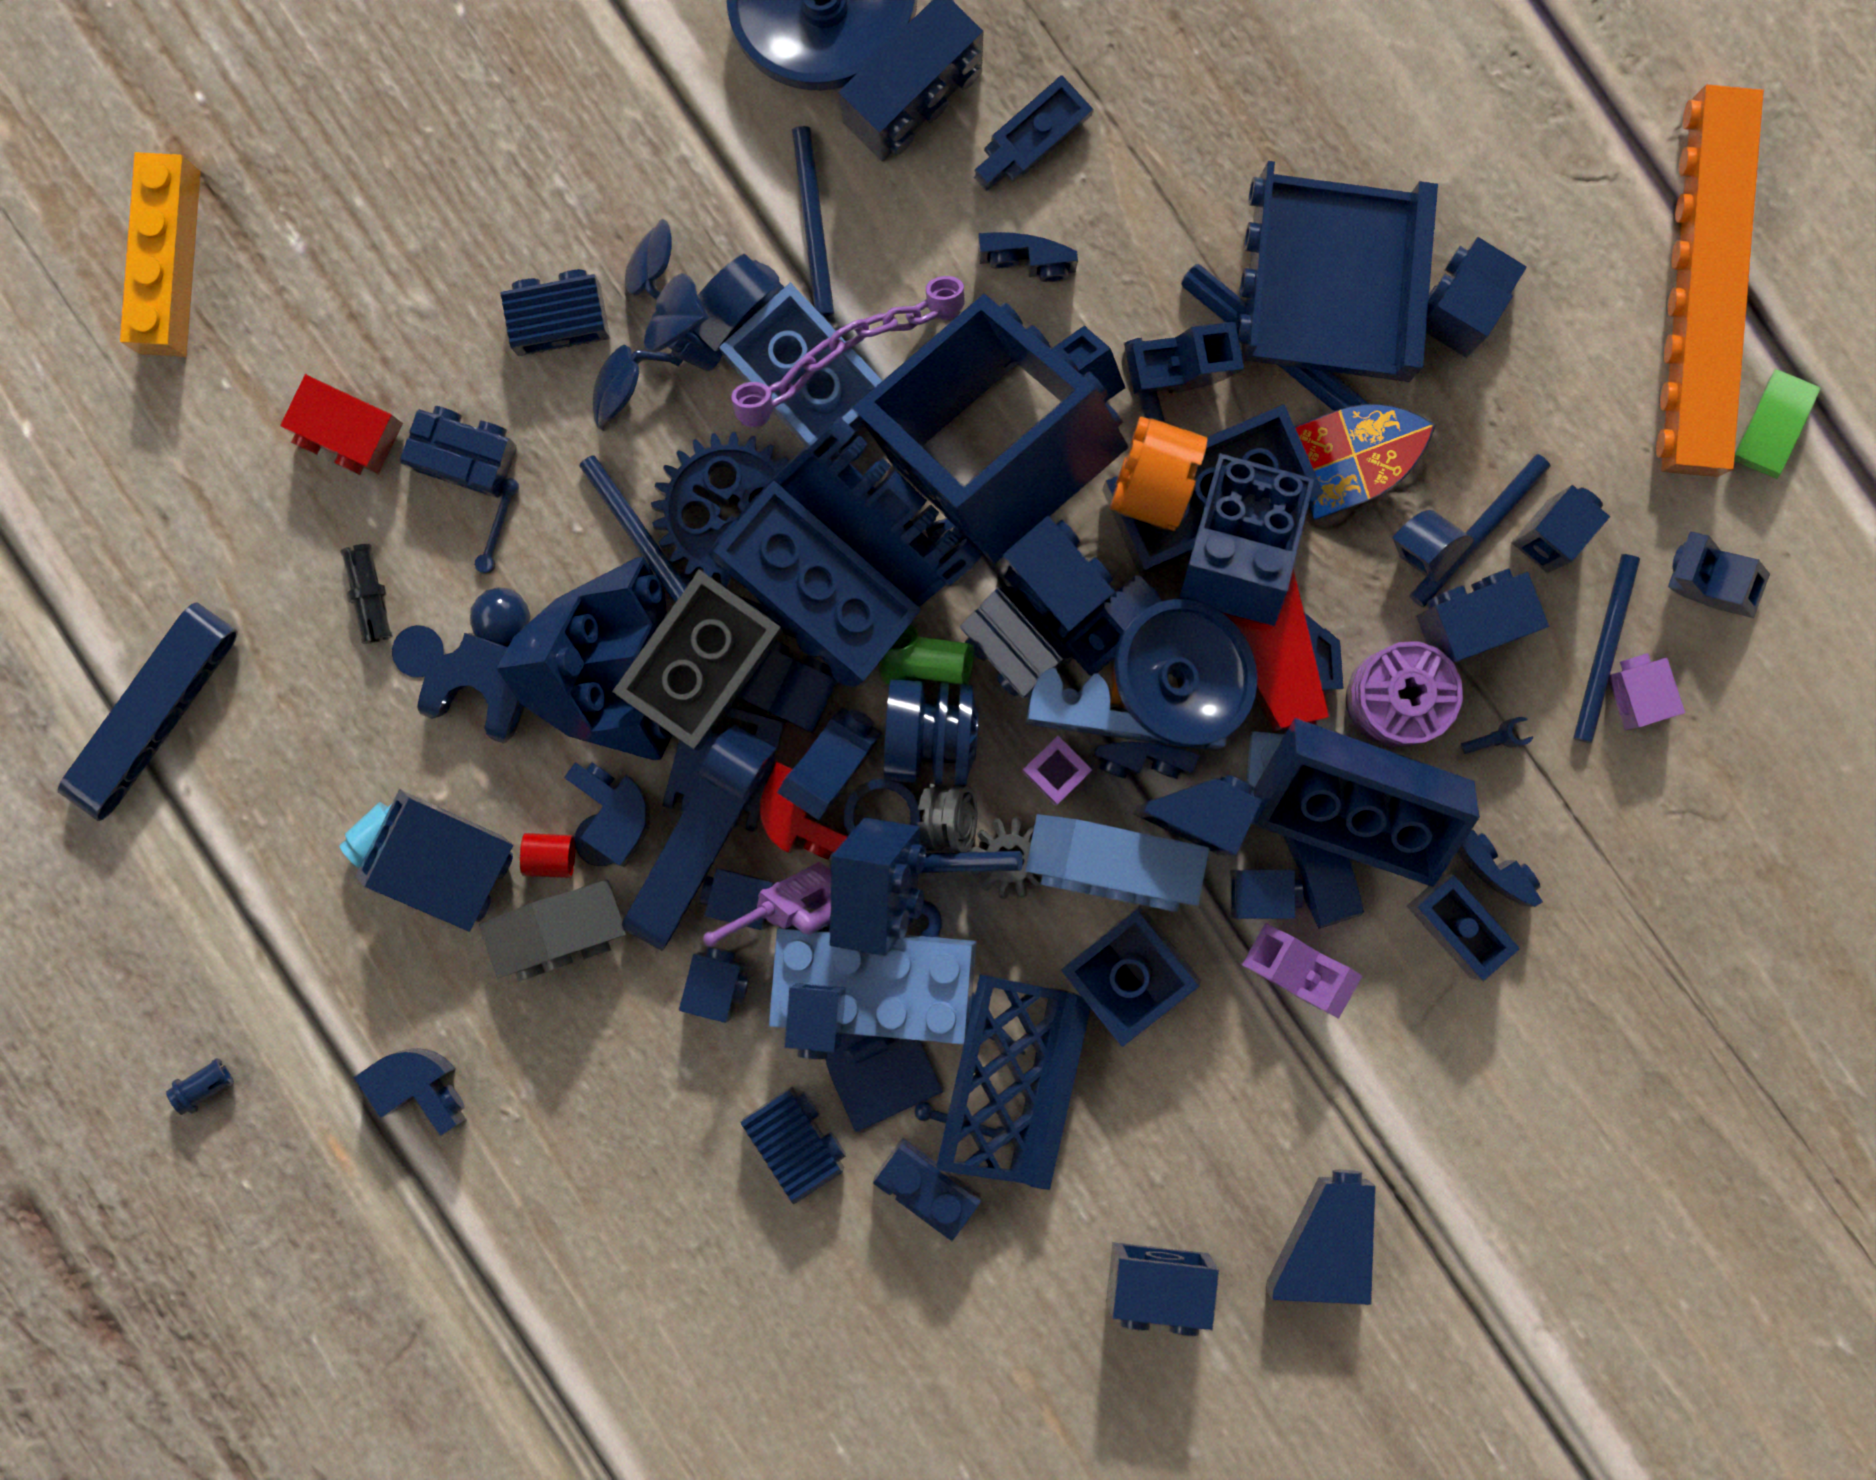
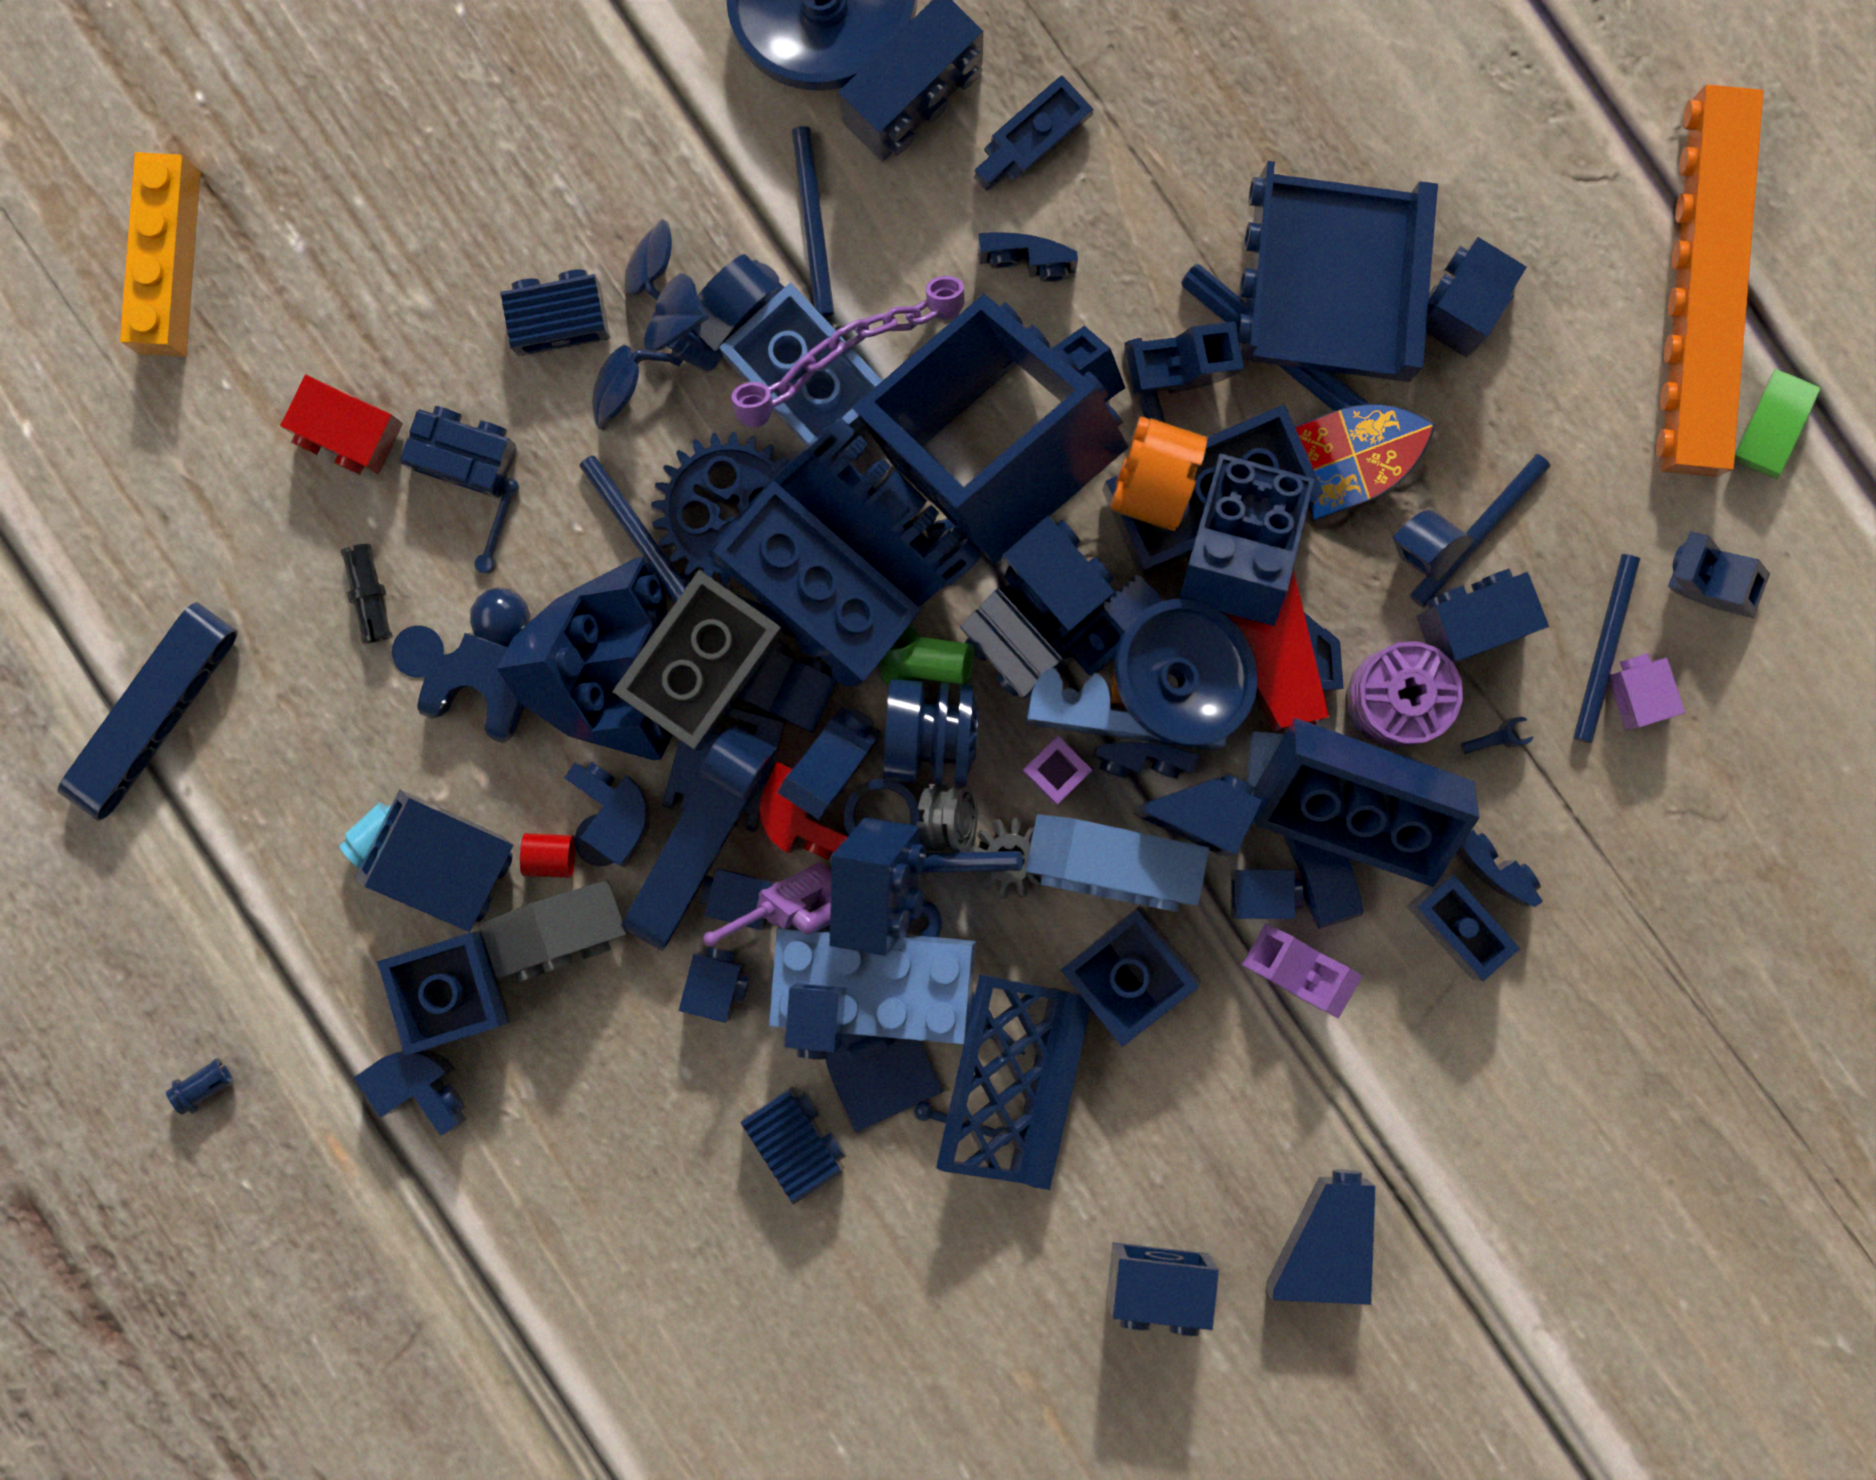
dark blue brick [873,1137,981,1241] -> none
dark blue brick [1511,485,1611,574] -> none
none -> dark blue brick [377,931,510,1056]

